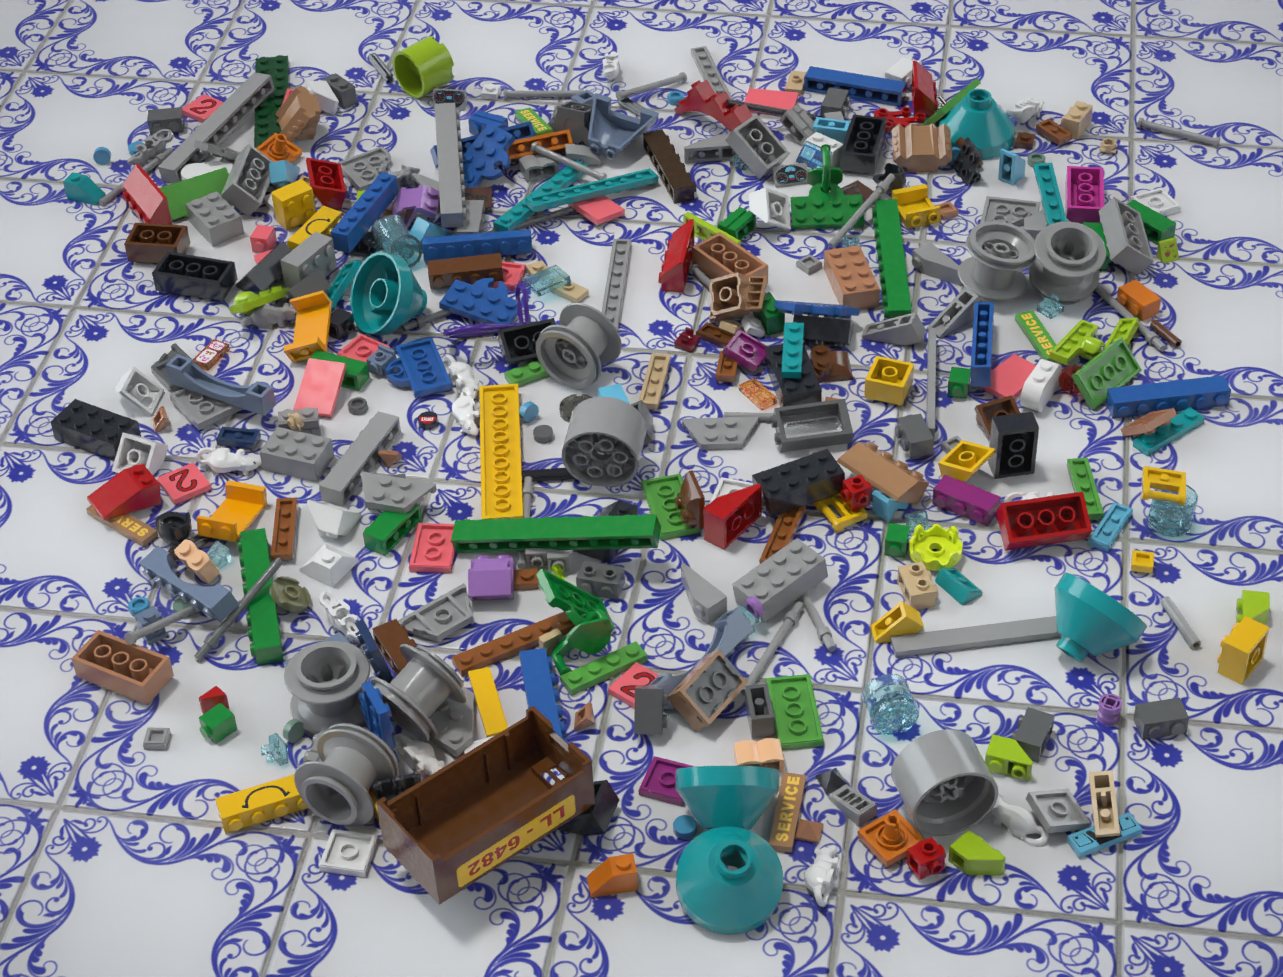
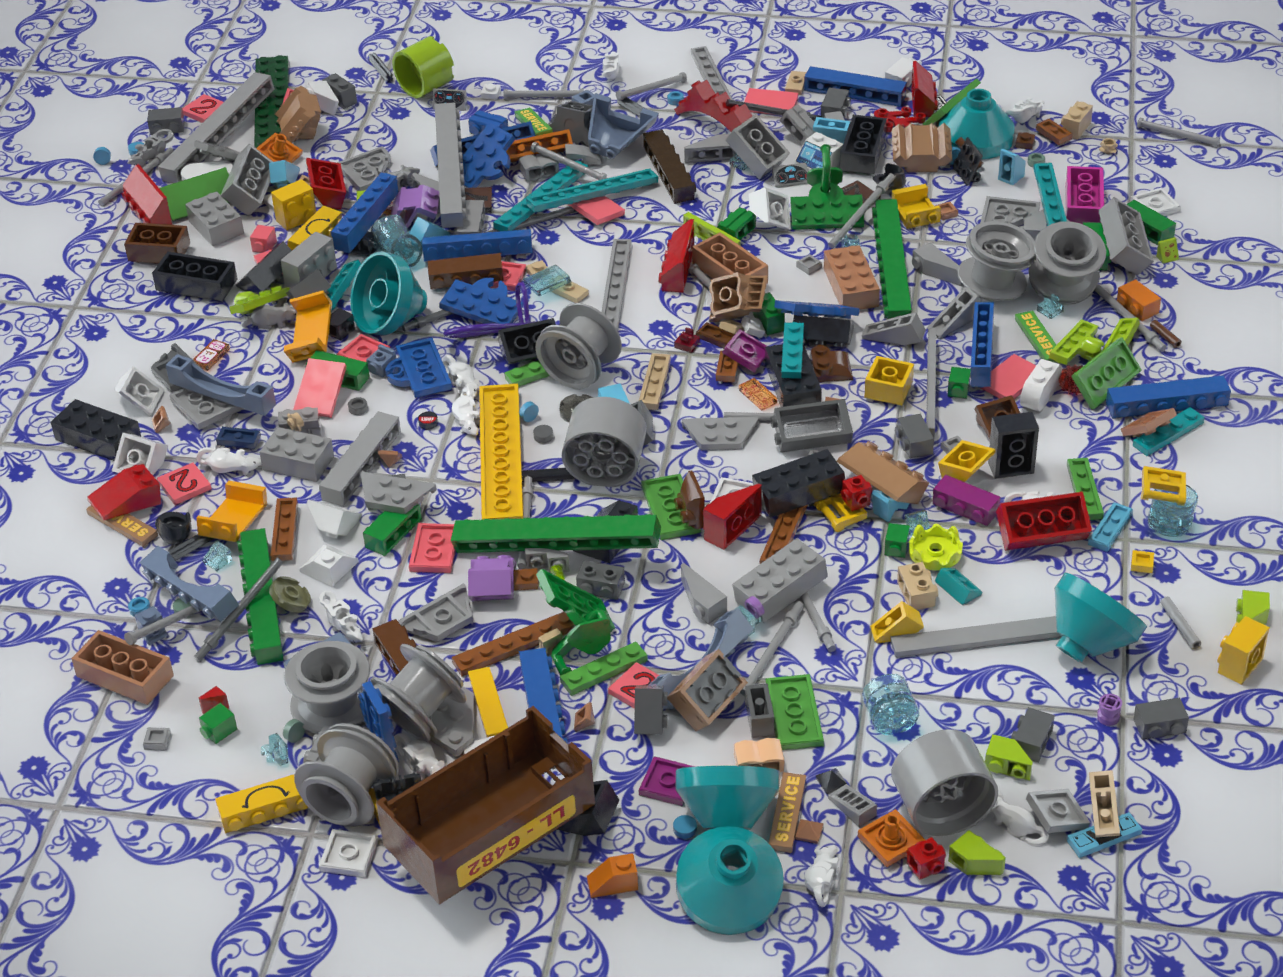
teal slope [63,172,106,206] -> none
light nougat brick [174,539,220,583] -> none
dark blue plate [355,619,394,684] -> none

